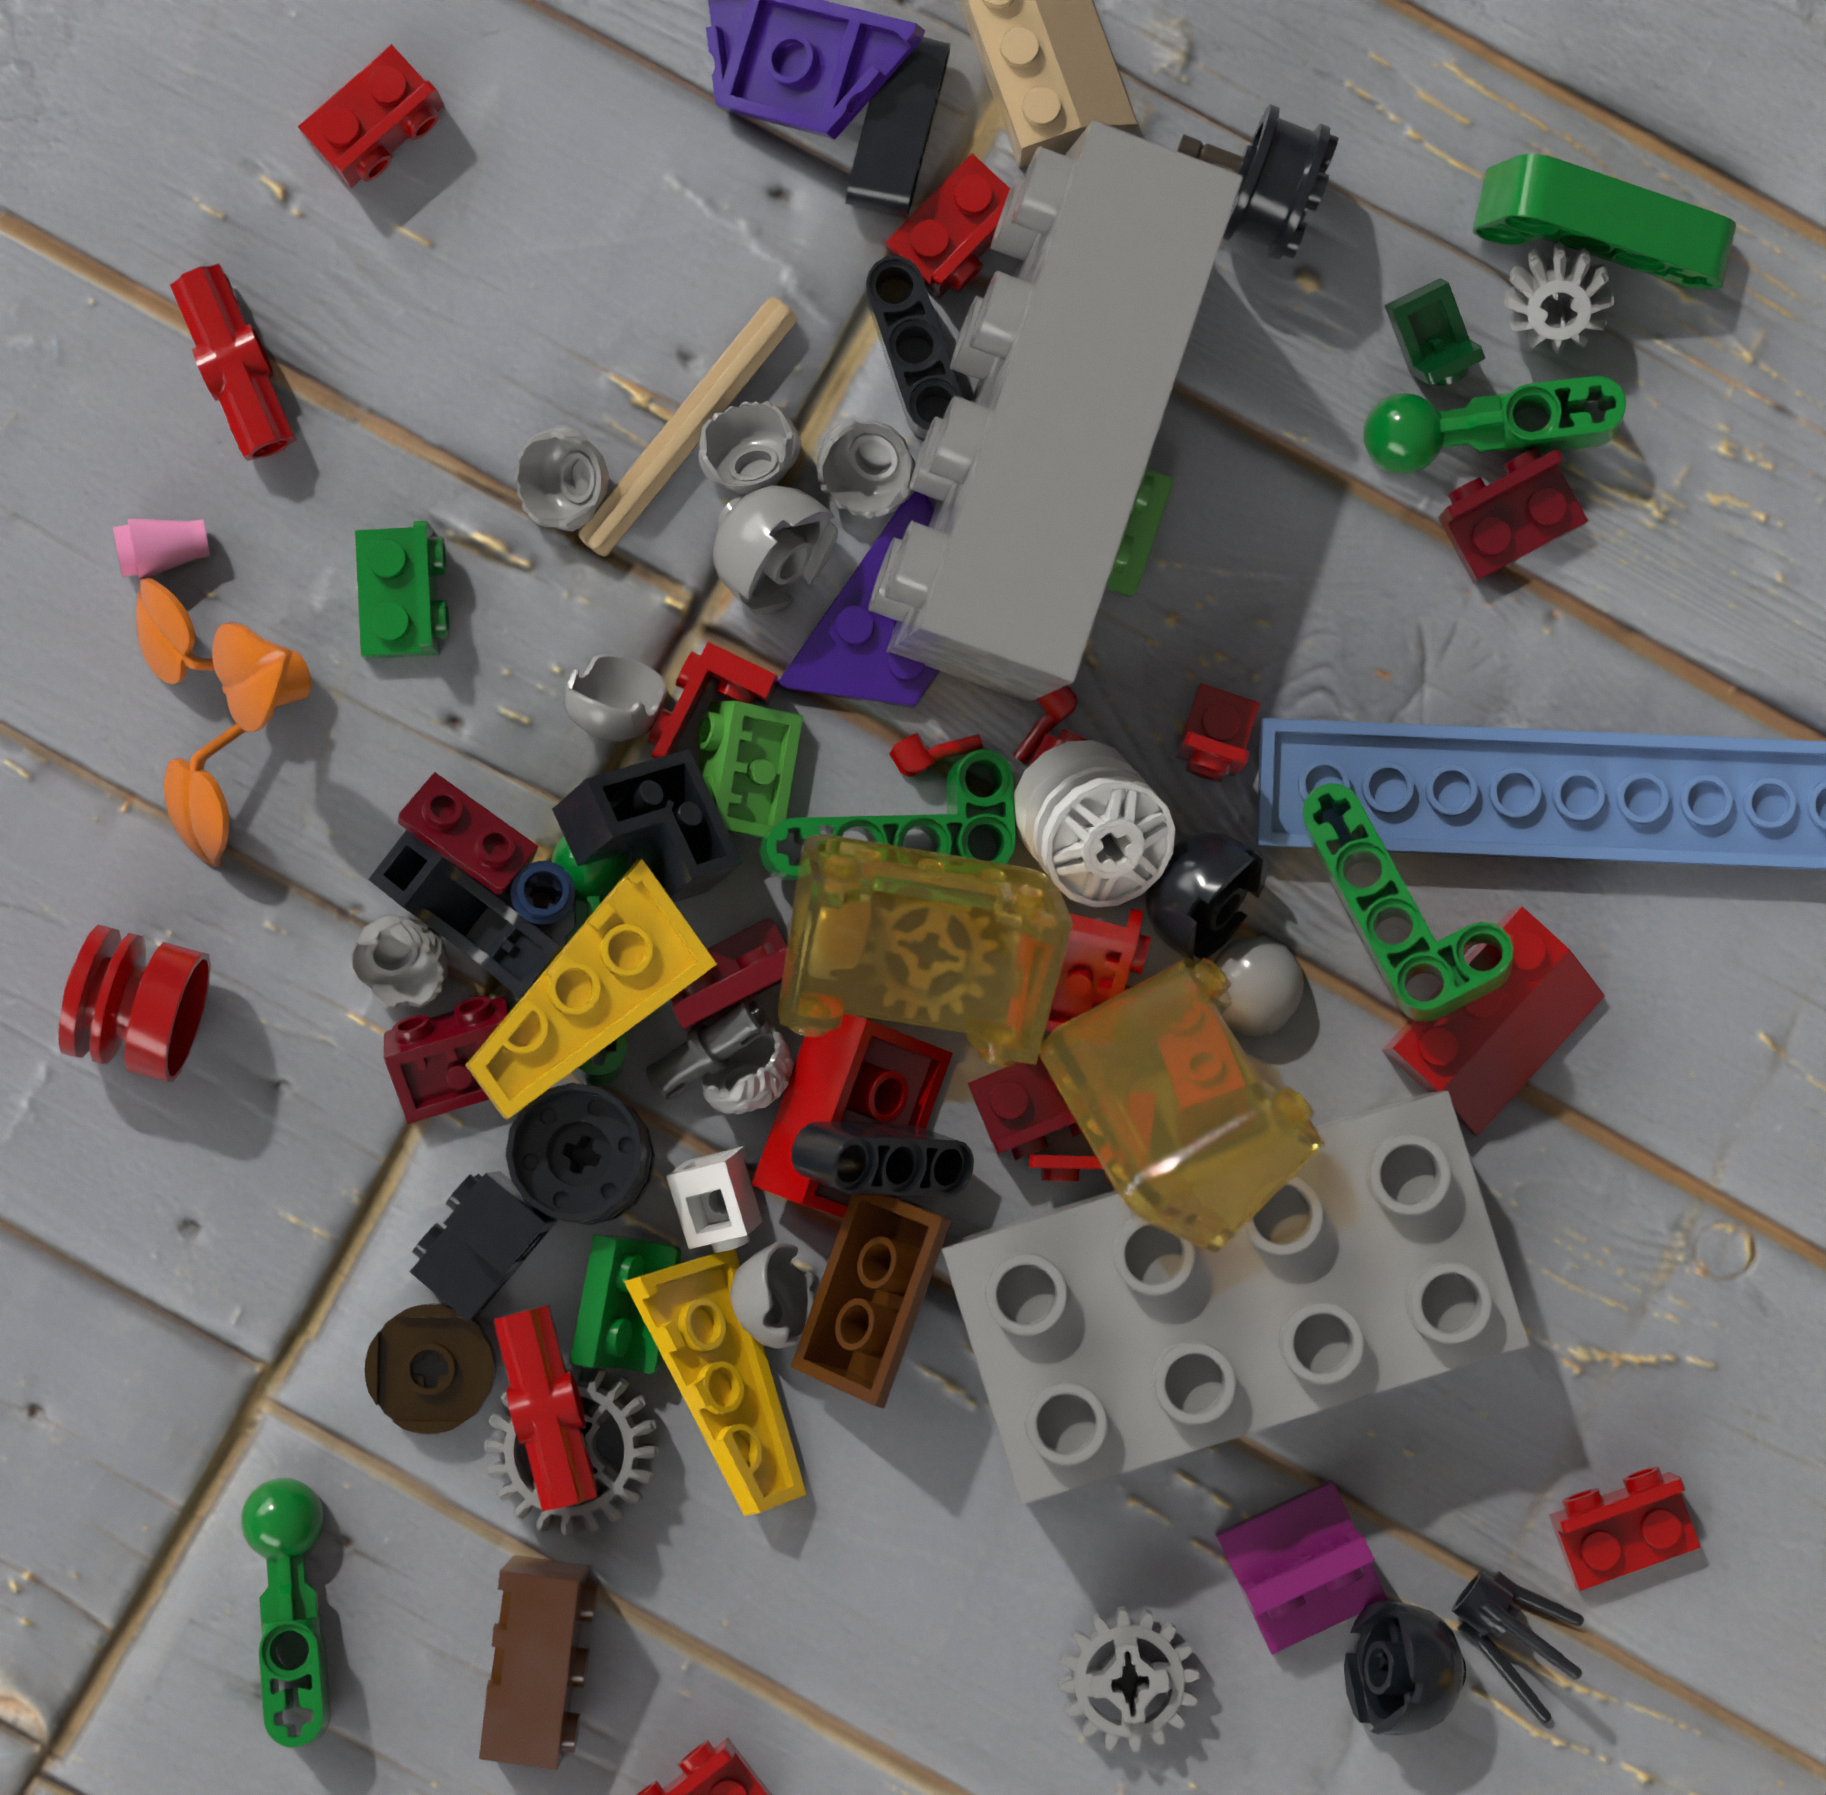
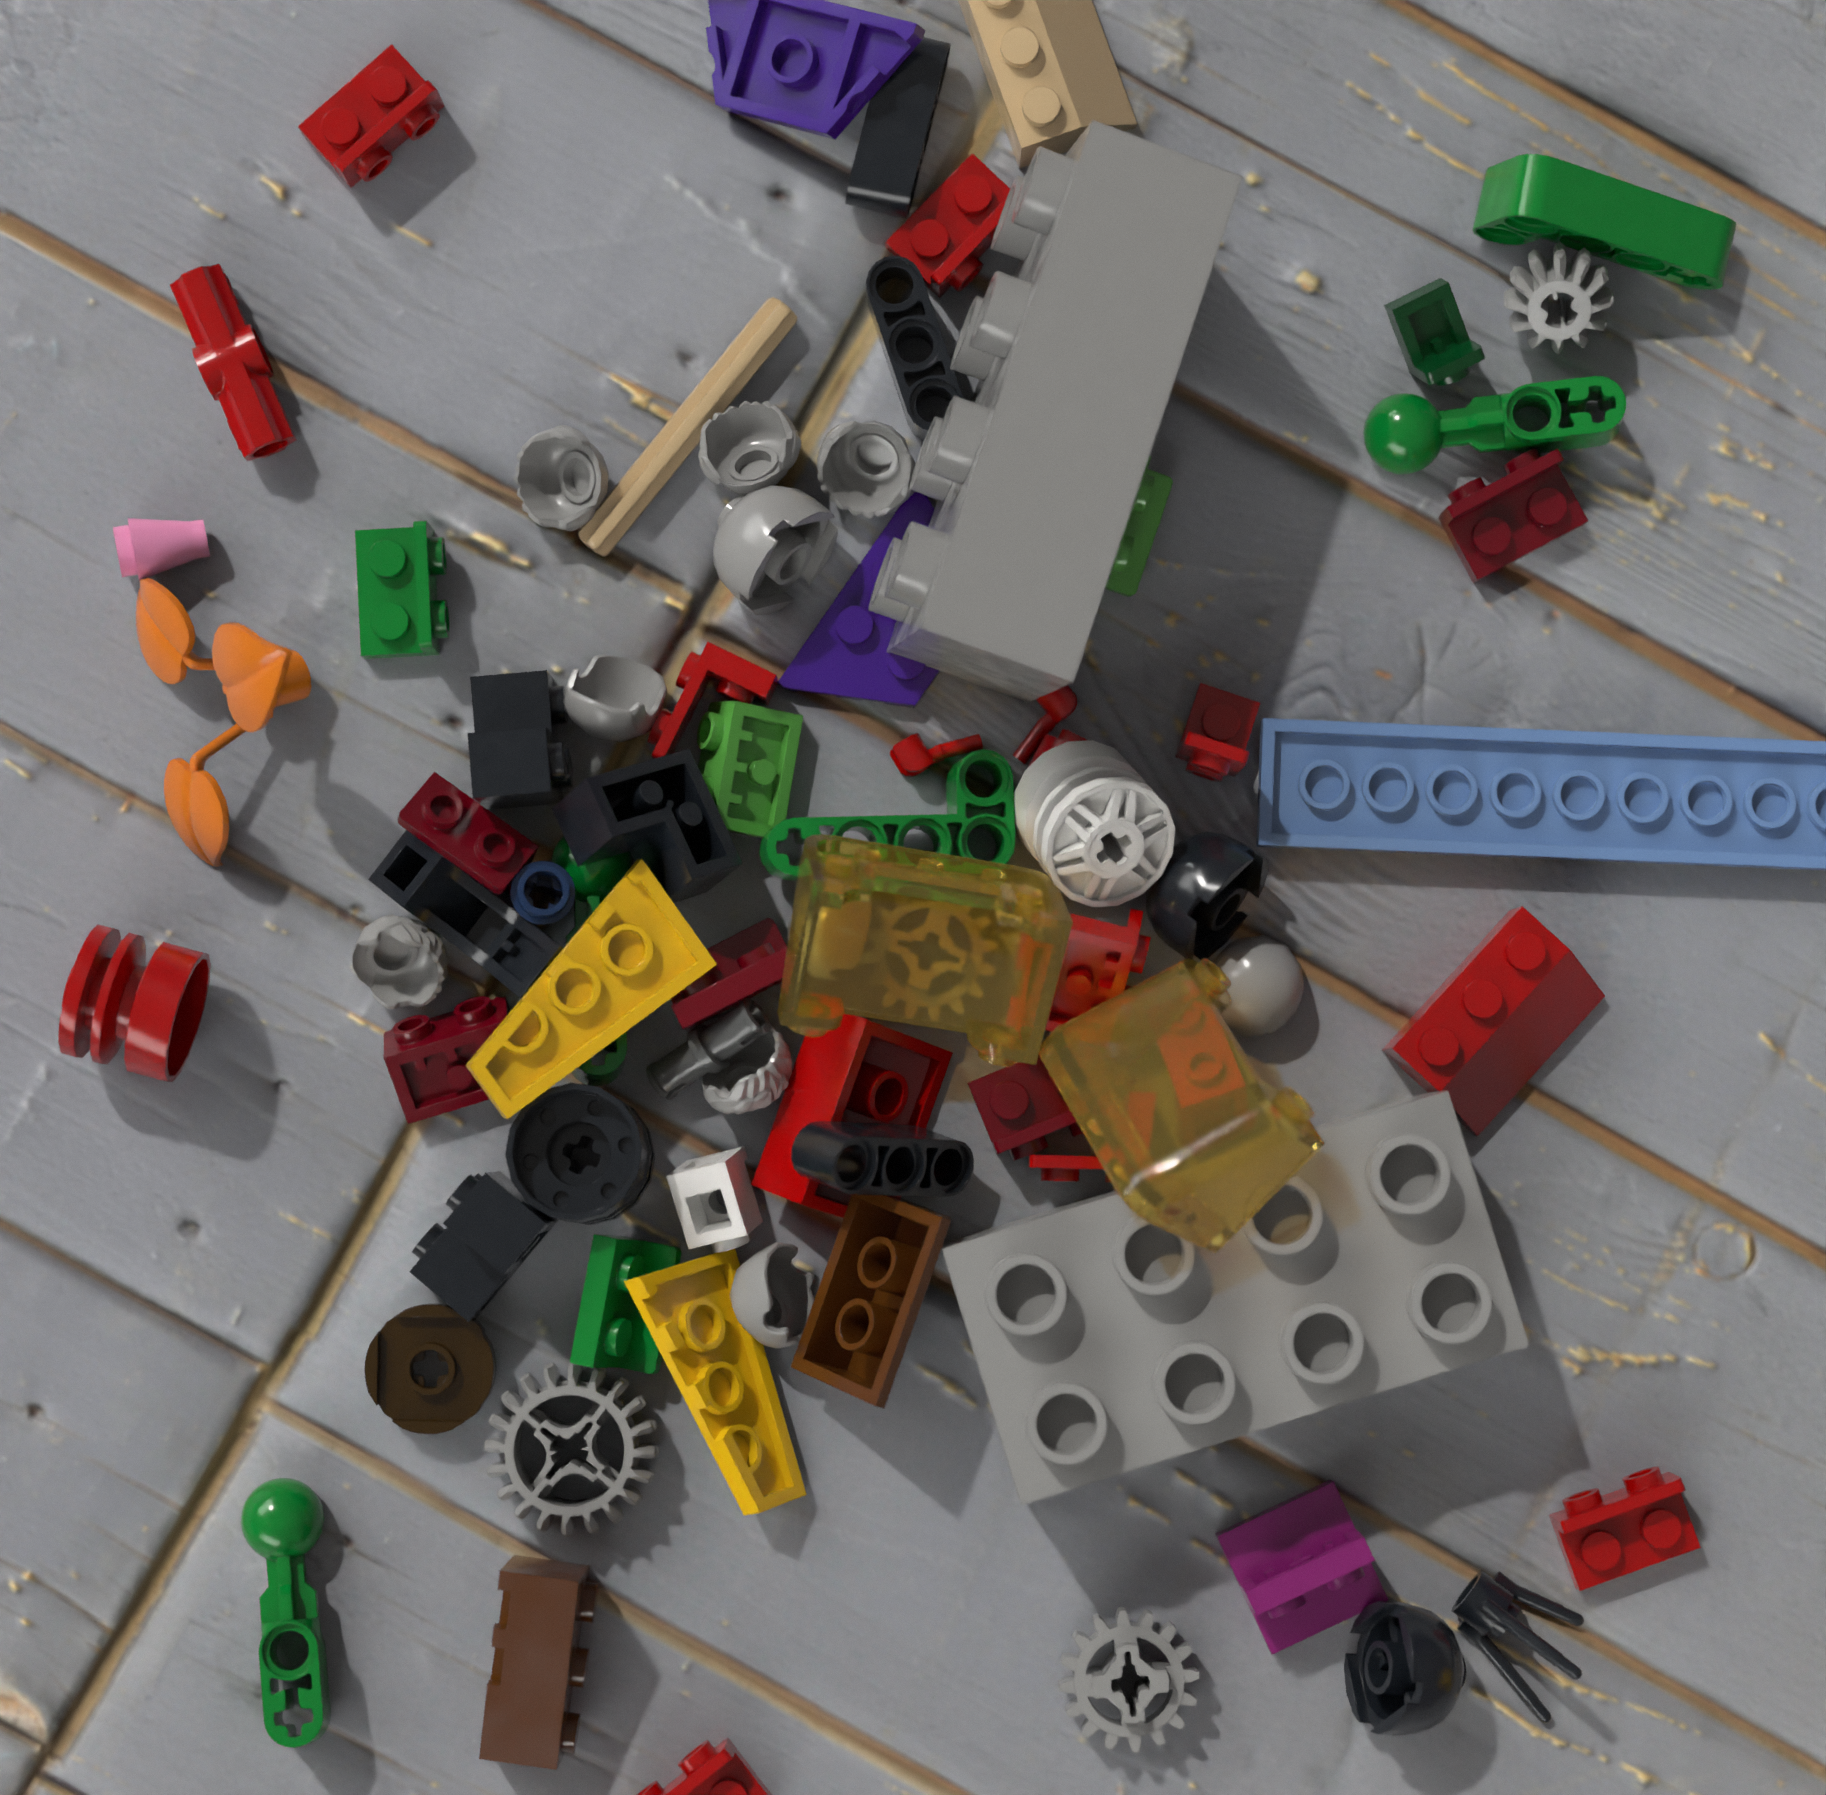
red piece [494,1304,598,1512] -> none
black wheel [1177,104,1339,260] -> none
green beam [1303,783,1513,1022] -> none
none -> black brick [467,670,573,810]

